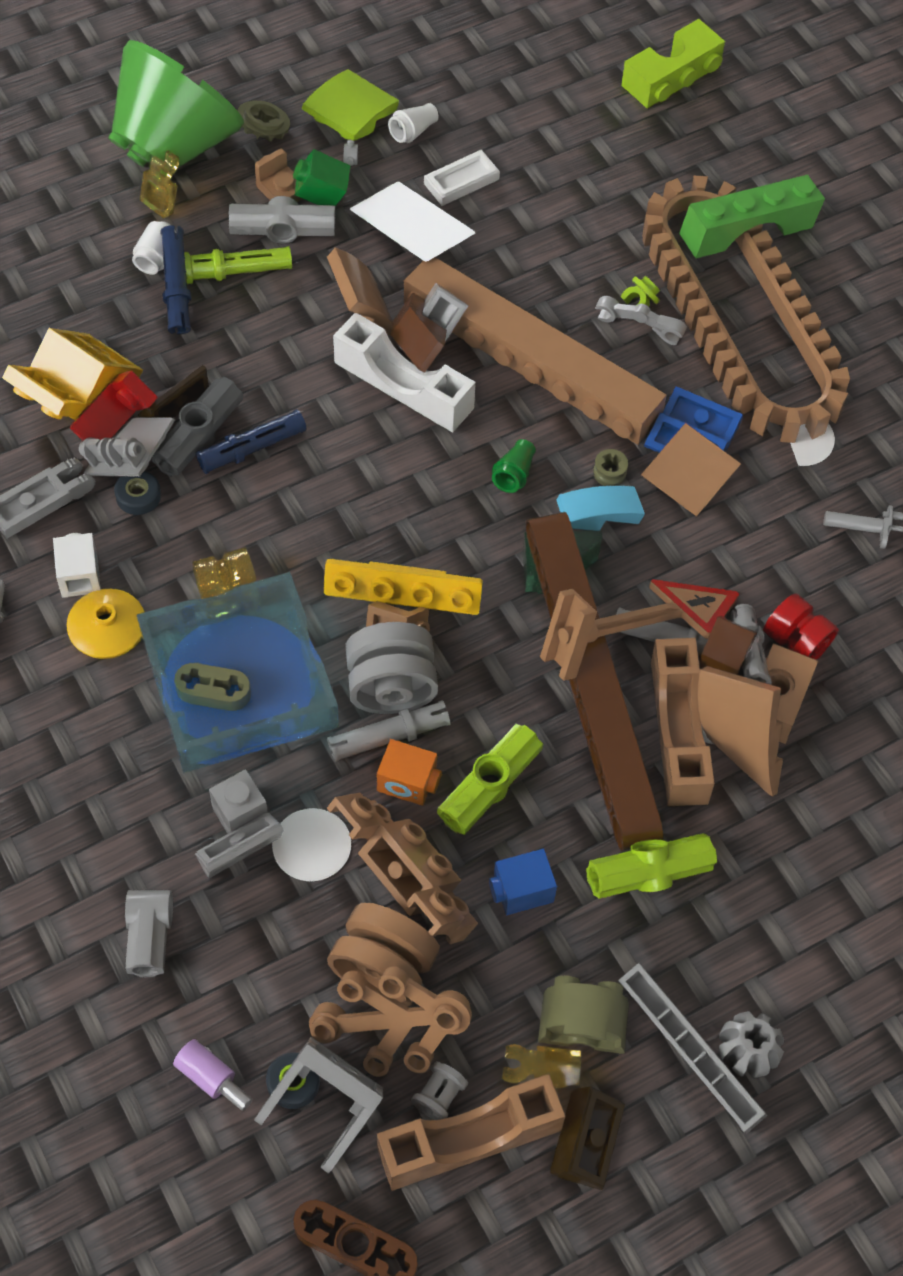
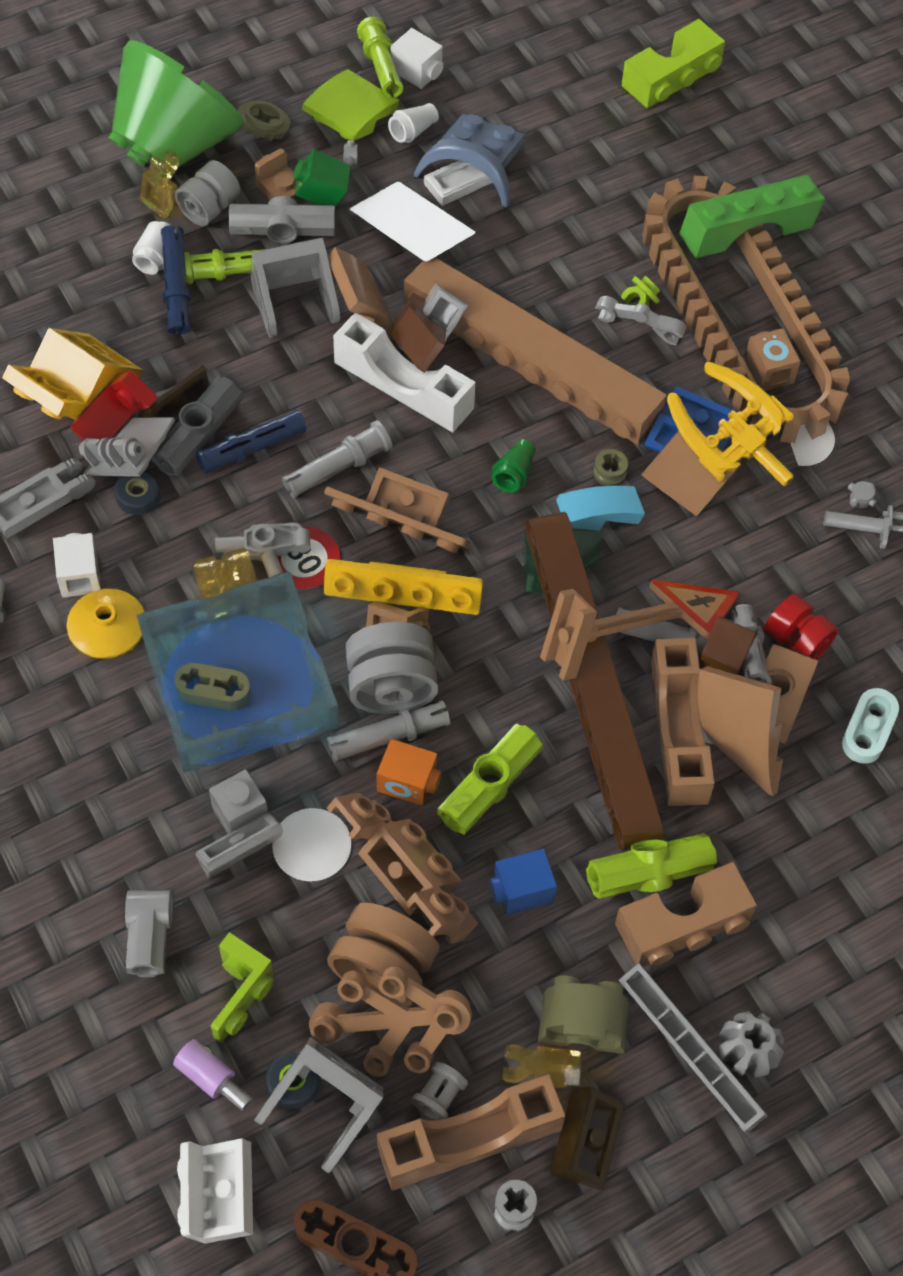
none -> light grey wheel [175,160,241,227]
none -> white bracket [177,1138,253,1243]
none -> lime bracket [211,932,274,1043]
none -> light grey piece [215,523,311,583]
none -> light grey hose [251,238,340,338]
none -> sticker [278,527,341,589]
none -> light grey pin [282,420,393,498]
none -> medium nougat bracket [324,467,471,554]
none -> lime pin [357,17,403,98]
none -> white brick [391,28,443,89]
none -> sand blue piece [414,114,525,207]
none -> light grey bush [494,1179,537,1231]
none -> medium nougat arch [615,862,757,967]
none -> yellow bar [667,362,795,487]
none -> medium nougat brick [744,328,801,391]
none -> light aqua plate [842,688,899,764]
none -> light grey piece [848,481,877,508]

